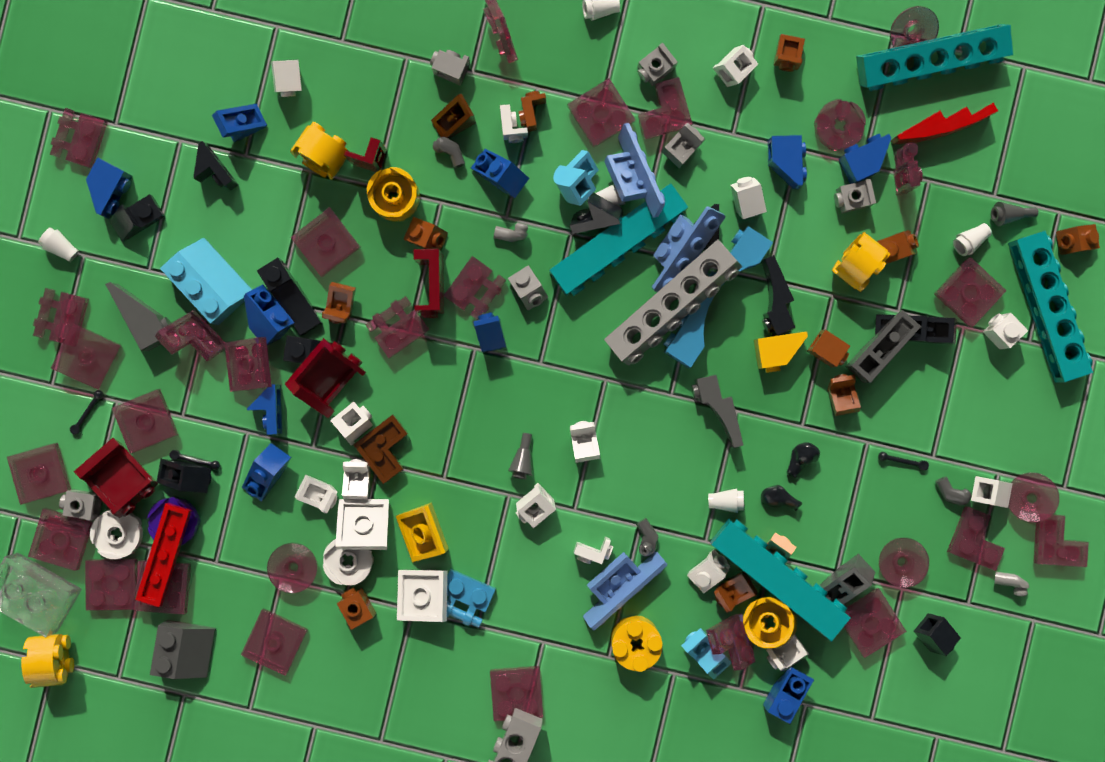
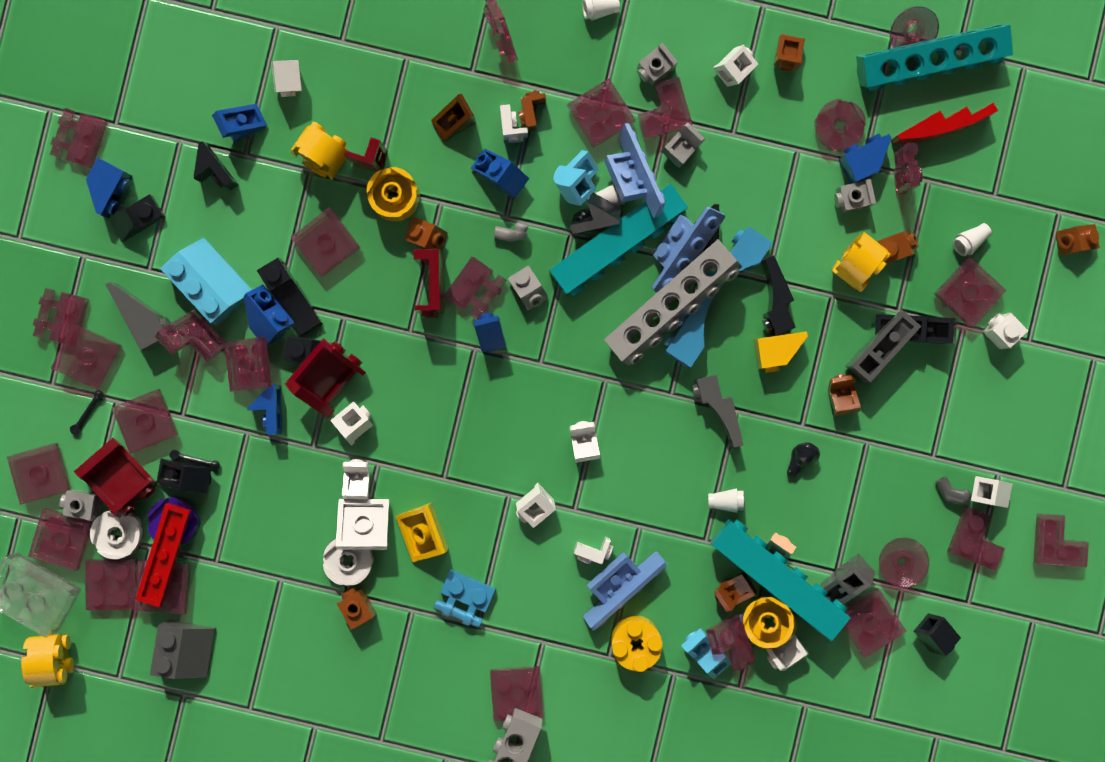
white cone [38,227,79,262] -> none
clear pink plate [241,608,308,676] -> none
blue slope [242,443,291,502] -> none
clear pink dish [267,543,317,593] -> none
white bracket [295,475,337,514] -> none
dark orange bracket [322,282,356,324] -> none
reddish brown plate [353,414,408,484] -> none
clear pink plate [365,296,430,358] -> none
white plate [397,570,448,622] -> none
light grey brick [430,50,470,86] -> none
dark grey arm [433,137,465,168] -> none
dark grey cone [508,433,532,480] -> none
dark grey arm [636,518,659,557] -> none
white bracket [687,549,730,593] -> none
white brick [730,177,767,219] -> none
black animal [761,485,802,511] -> none
blue slope [763,667,814,724] -> none
blue slope [768,135,807,189] -> none
dark orange brick [807,329,850,368] -> none
black hinge [878,452,929,470] -> none
dark grey cone [991,202,1038,226] -> none
light grey arm [994,572,1029,597] -> none
teal brick [1008,231,1093,383] -> none
clear pink dish [1008,473,1059,523] -> none

